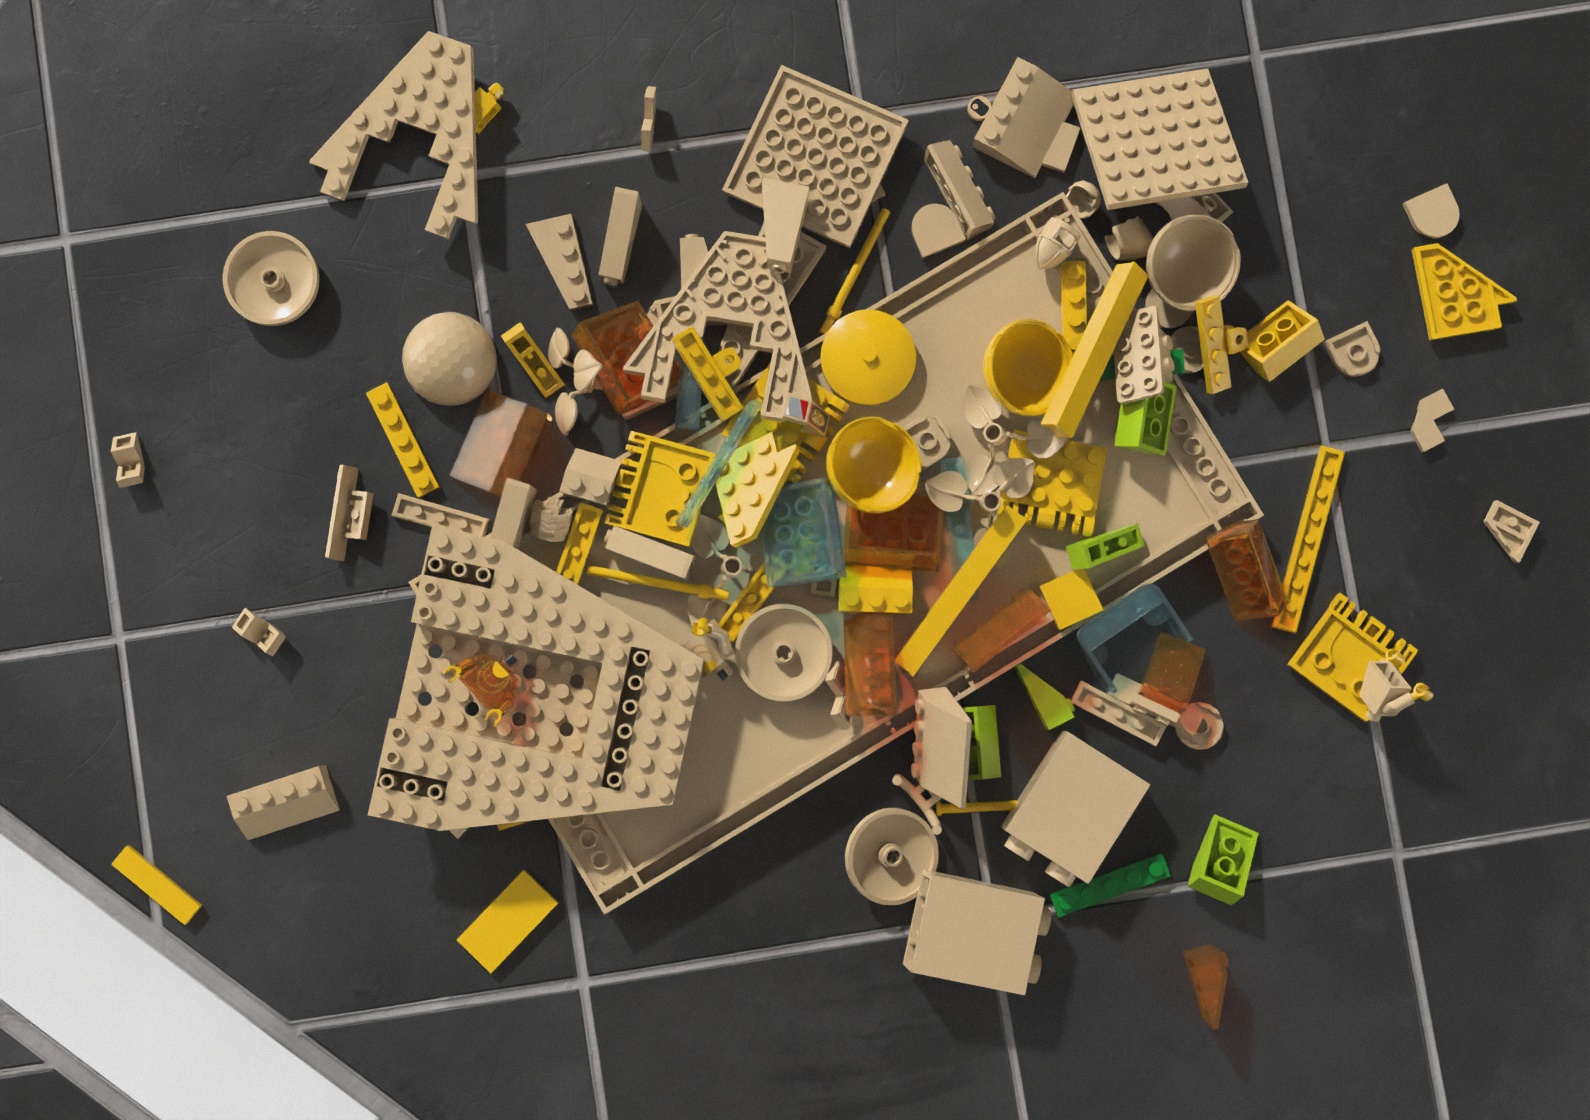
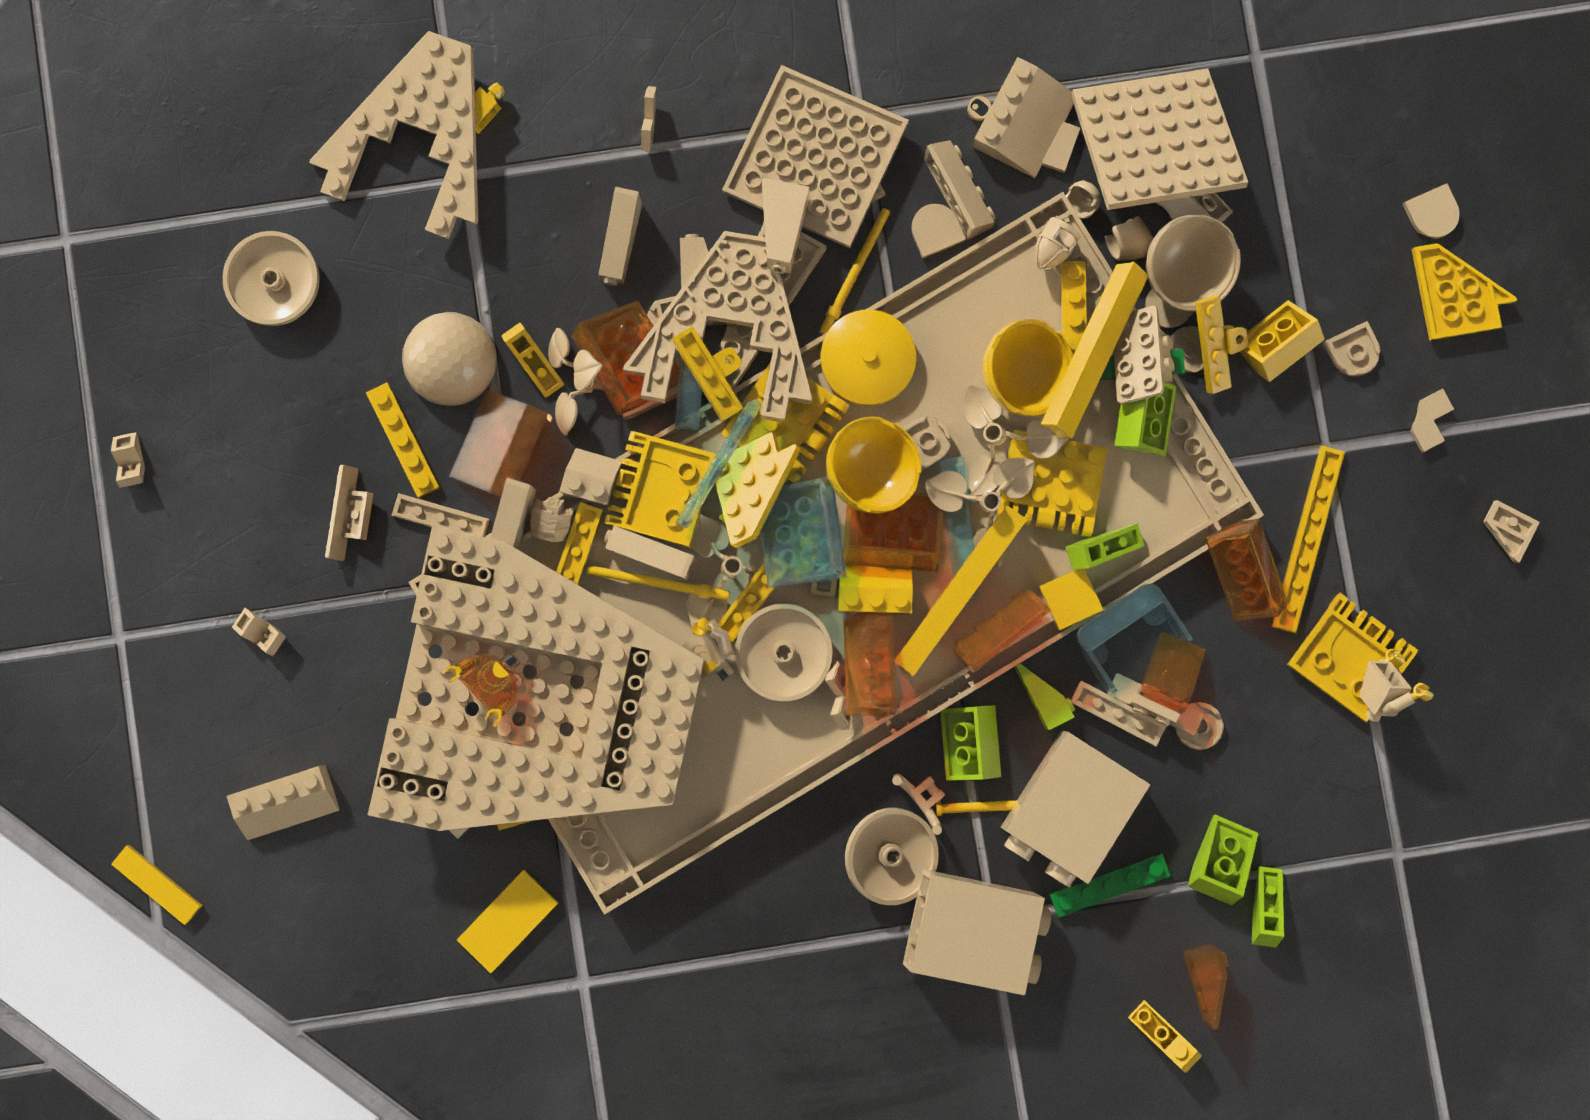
tan wing [526,214,593,311] -> none
slope [781,394,830,438] -> none
tan slope [911,687,972,808] -> none
none -> yellow slope [1128,1000,1202,1073]
none -> lime slope [1252,866,1284,947]

